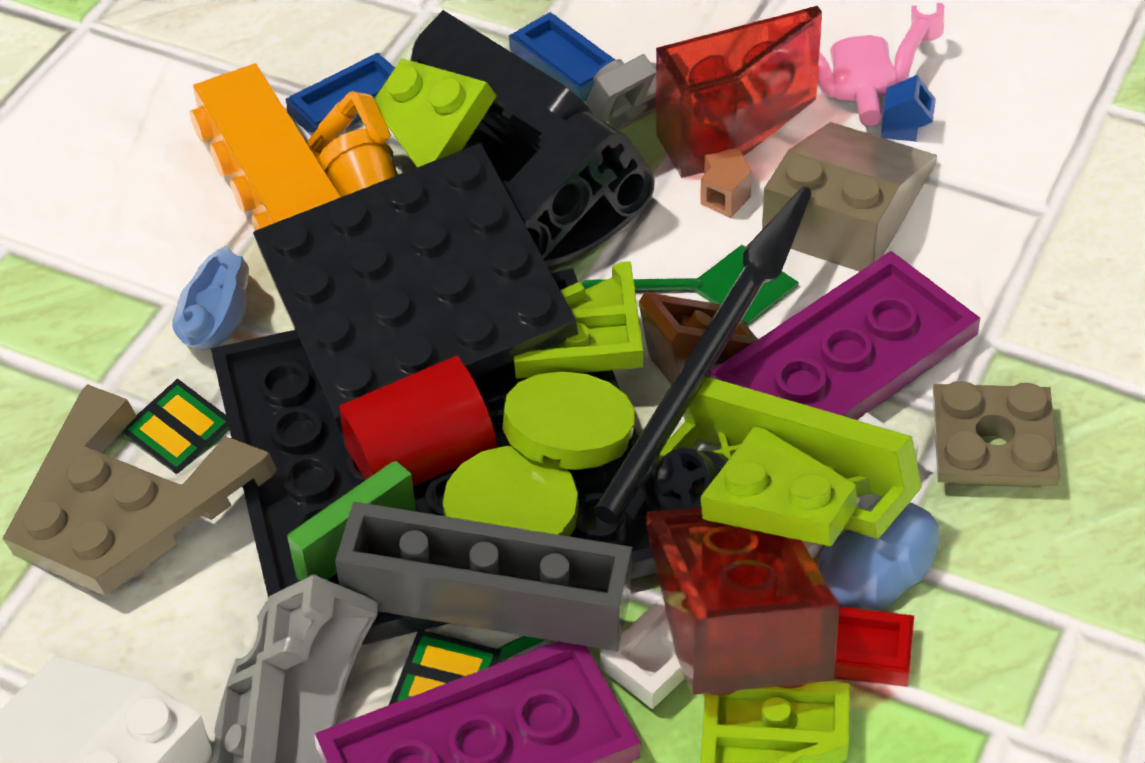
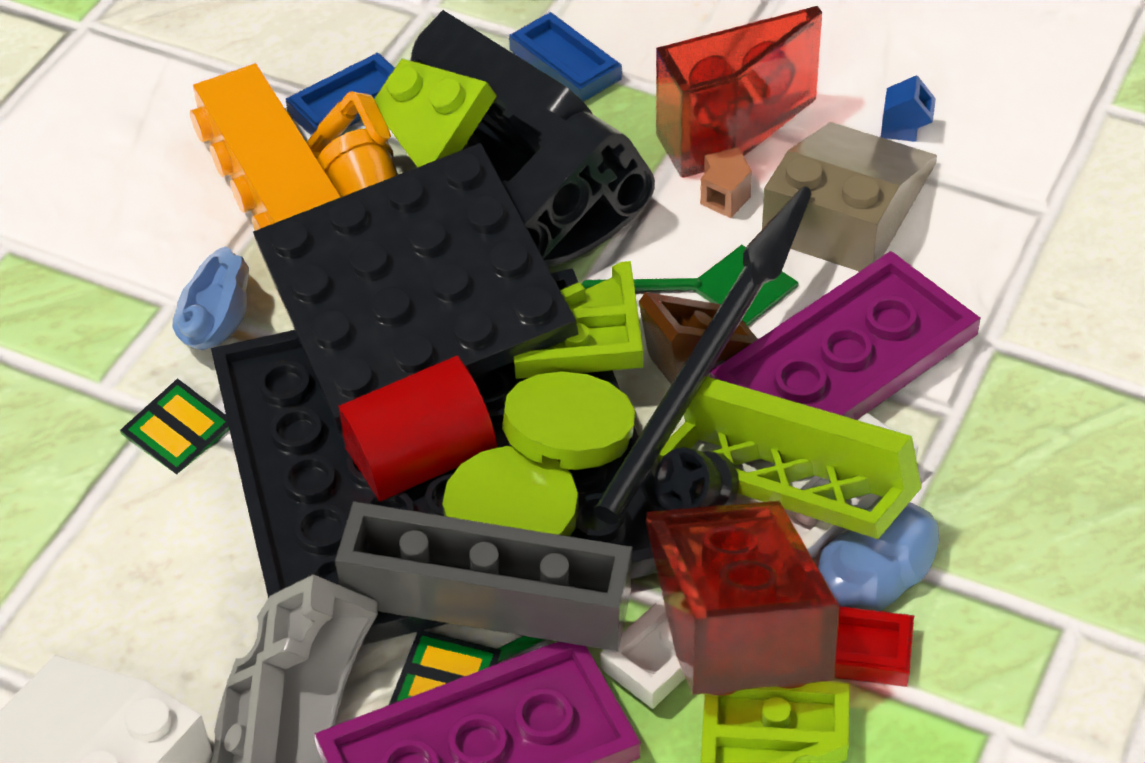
dark tan wing [3,384,277,596] -> none
bright green tile [287,461,416,581] -> none
light grey plate [585,54,690,130] -> none
lime wing [701,426,857,547] -> none
bright pink piece [767,2,944,126] -> none
dark tan piece [932,381,1060,487] -> none

